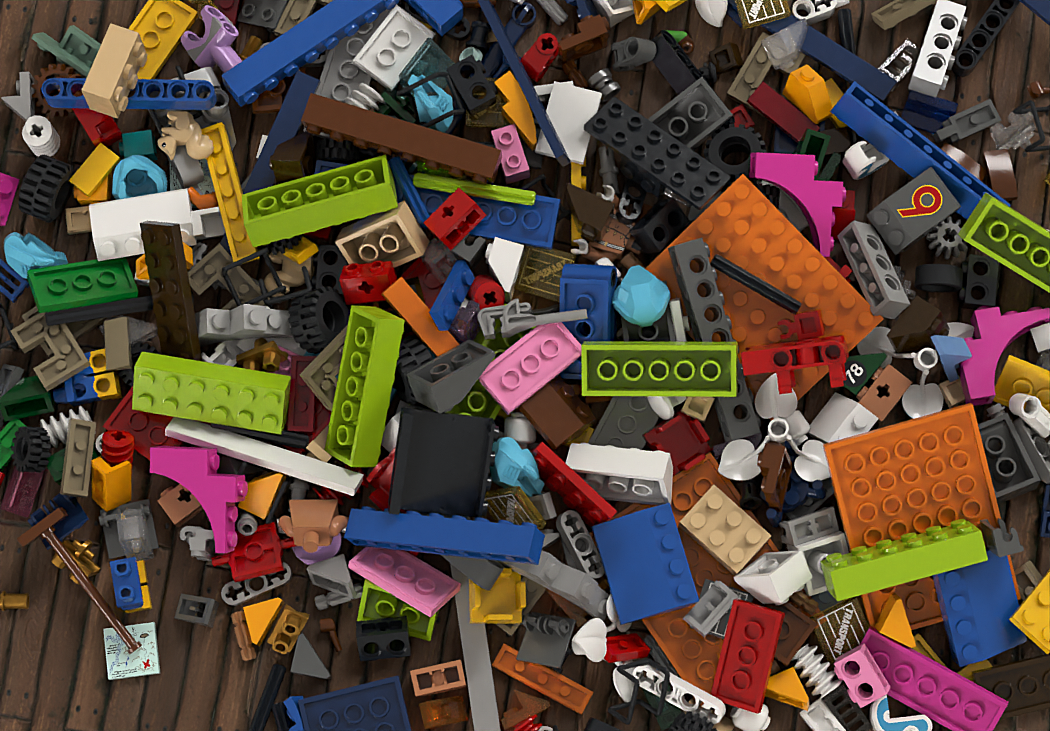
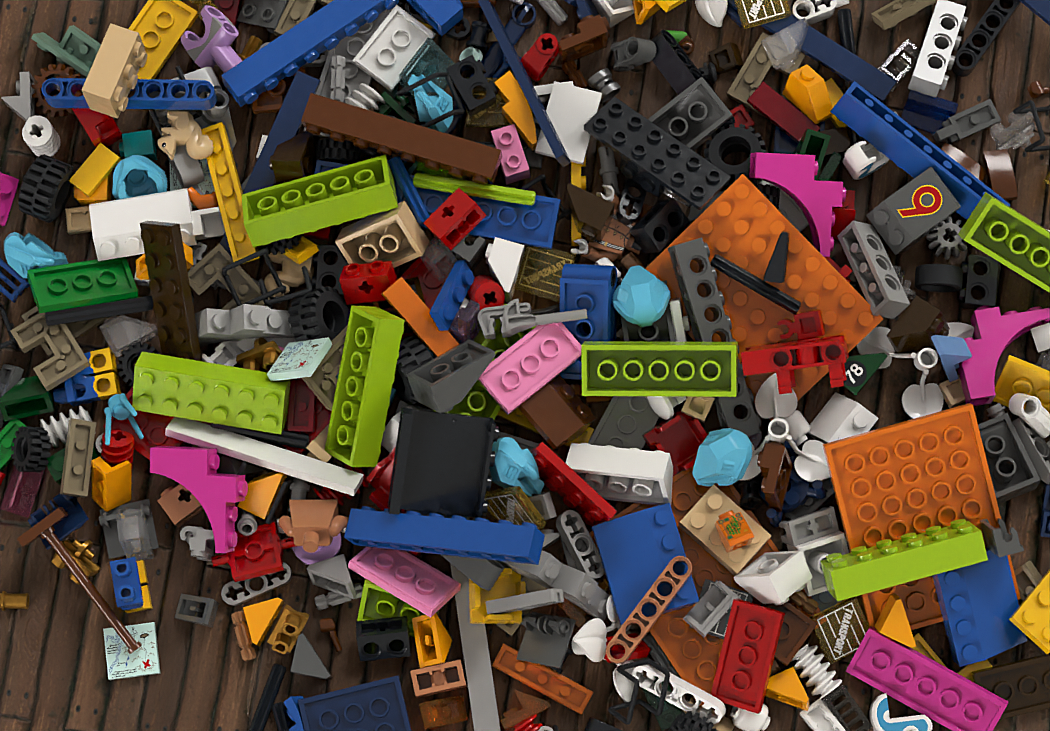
dark tan slope [104,317,132,371] -> none
white head [504,412,537,449] -> none
bright pink brick [834,643,891,708] -> none
nougat brick [855,364,913,424] -> none
none -> medium azure plant [104,393,144,445]
none -> light aqua tile [267,337,332,381]
none -> light grey axle [330,55,346,102]
none -> light orange slope [412,613,452,668]
none -> light grey piece [485,588,564,615]
none -> nougat beam [606,556,692,665]
none -> medium azure helmet [692,428,752,487]
none -> orange slope [715,510,754,553]
none -> black slope [763,231,790,283]

